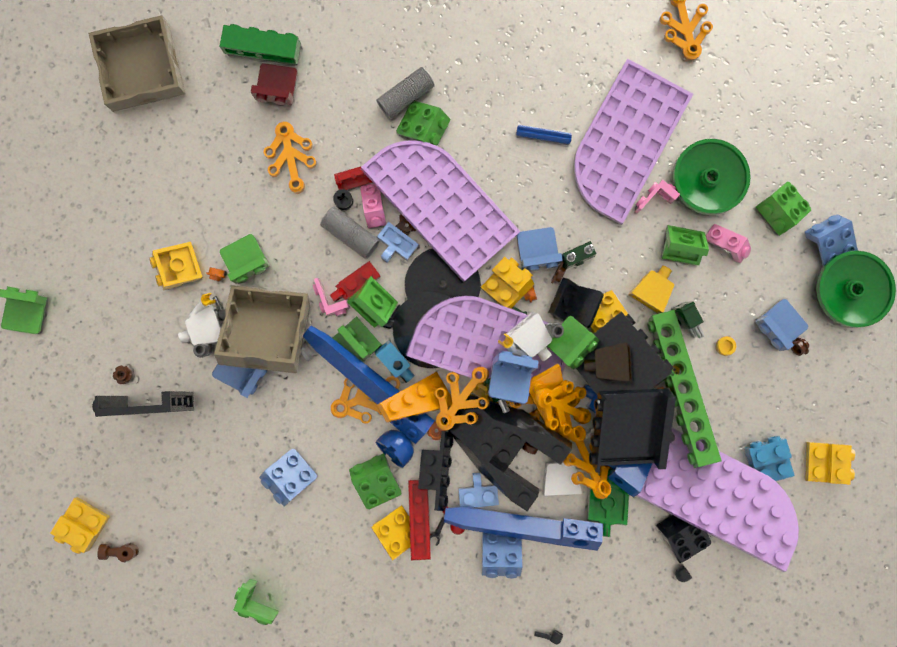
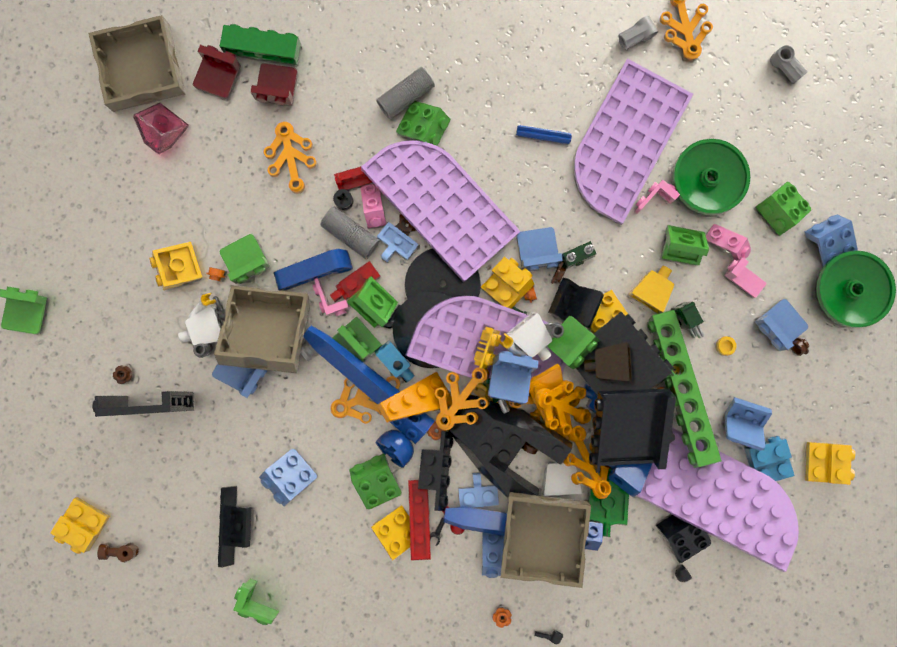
none -> clear pink slope [133,103,189,154]
none -> dark red bracket [193,45,241,99]
none -> black bracket [218,486,252,568]
none -> blue beam [273,249,353,291]
none -> yellow hinge [473,327,502,369]
none -> orange plate [493,608,512,628]
none -> dark tan tile [500,492,591,588]
none -> light grey piece [618,16,659,50]
none -> bright pink bracket [724,257,766,298]
none -> medium blue bracket [725,397,772,451]
none -> light grey piece [770,45,807,84]

